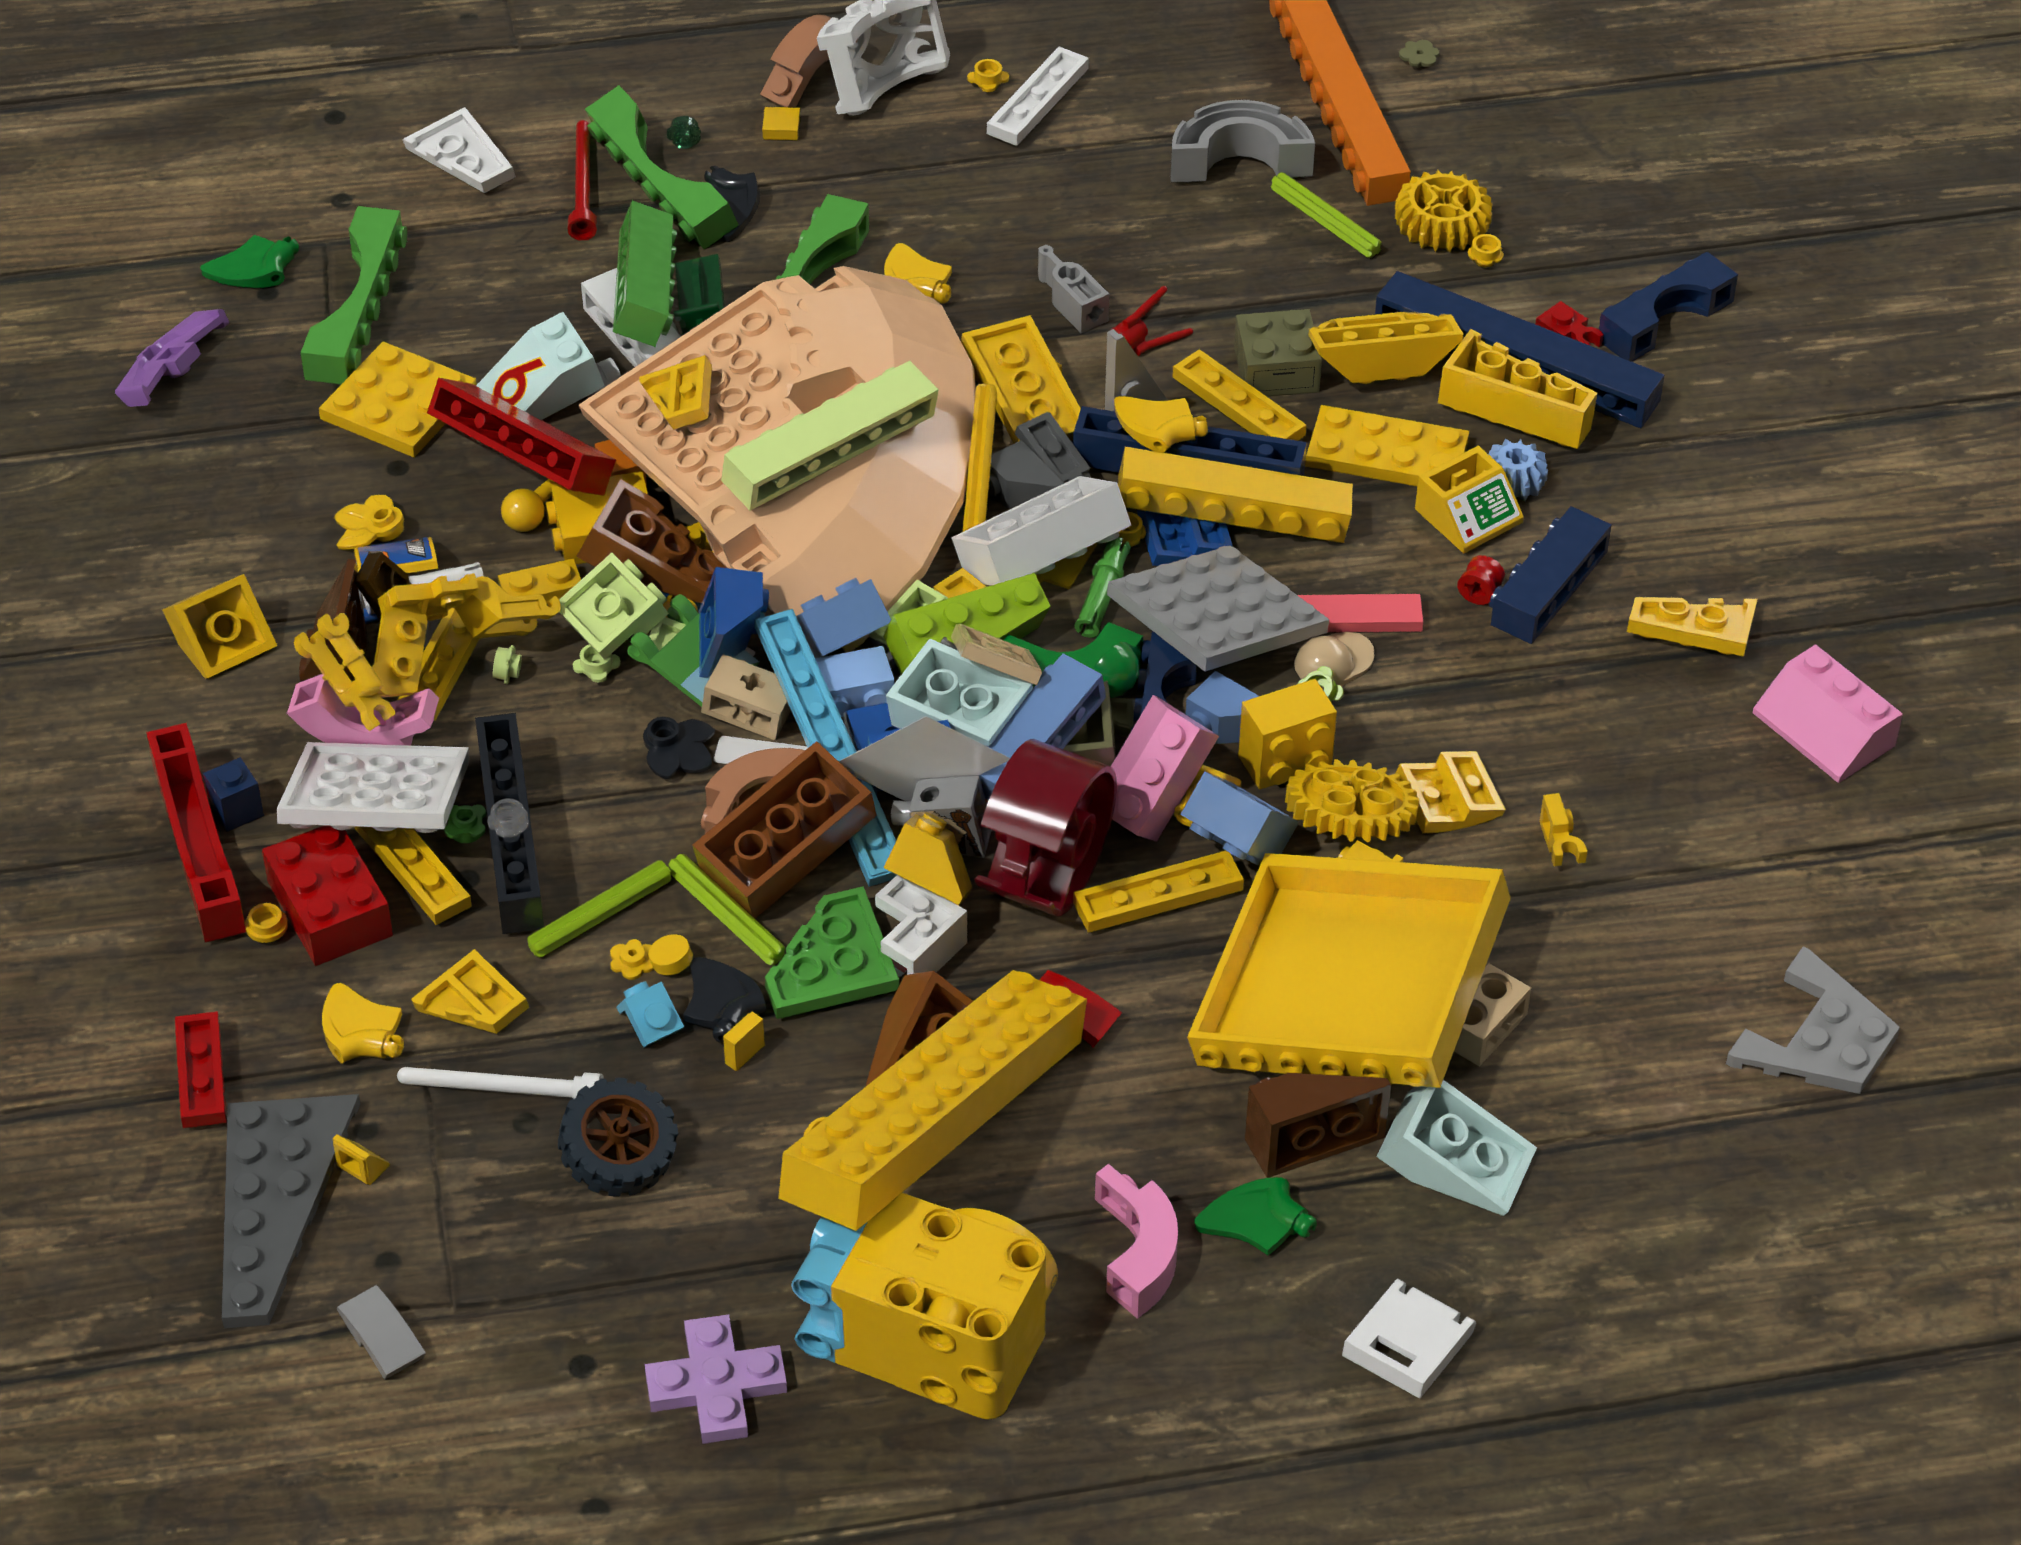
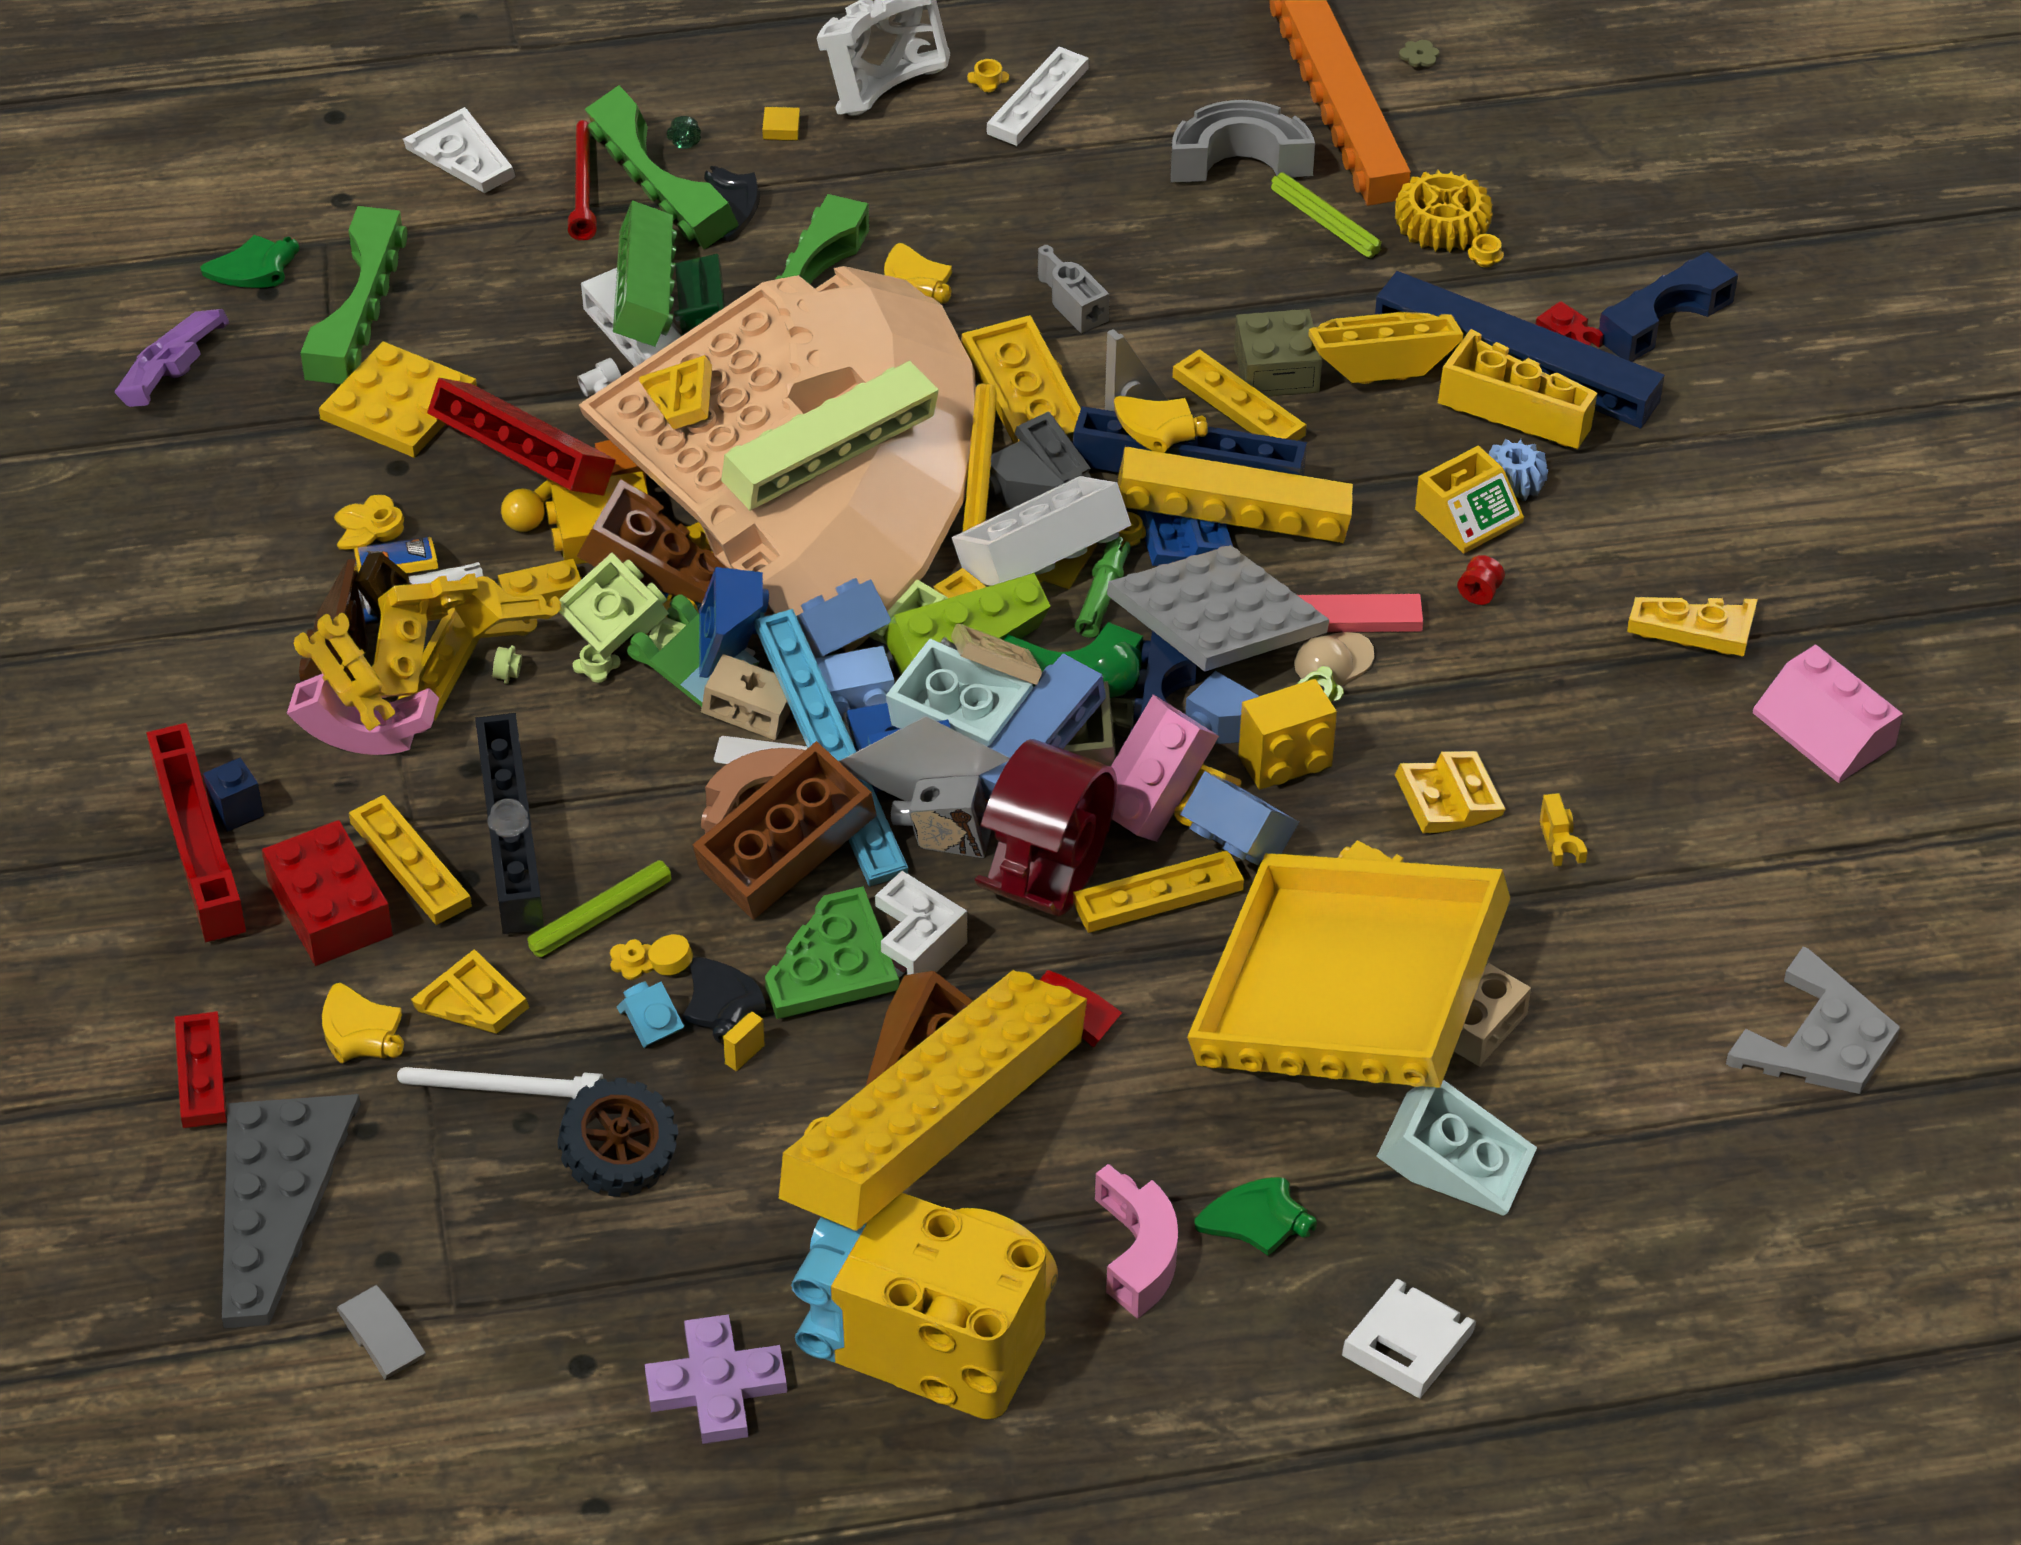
yellow slope [162,574,277,679] -> none
yellow plate [245,903,288,943] -> none
white plate [277,742,469,833] -> none
yellow slope [332,1134,389,1185] -> none
bright green plate [444,804,486,843] -> none
light aqua slope [476,312,605,420] -> none
black plate [643,717,715,779] -> none
lime axle [668,854,785,966] -> none
nougat arch [760,15,858,108] -> none
yellow slope [884,812,973,905] -> none
red plant [1111,286,1194,356] -> none
reddish brown slope [1245,1073,1391,1178] -> none
yellow gear [1285,759,1420,842] -> none
yellow plate [1305,405,1469,486] -> none
dark blue brick [1489,506,1612,644] -> none

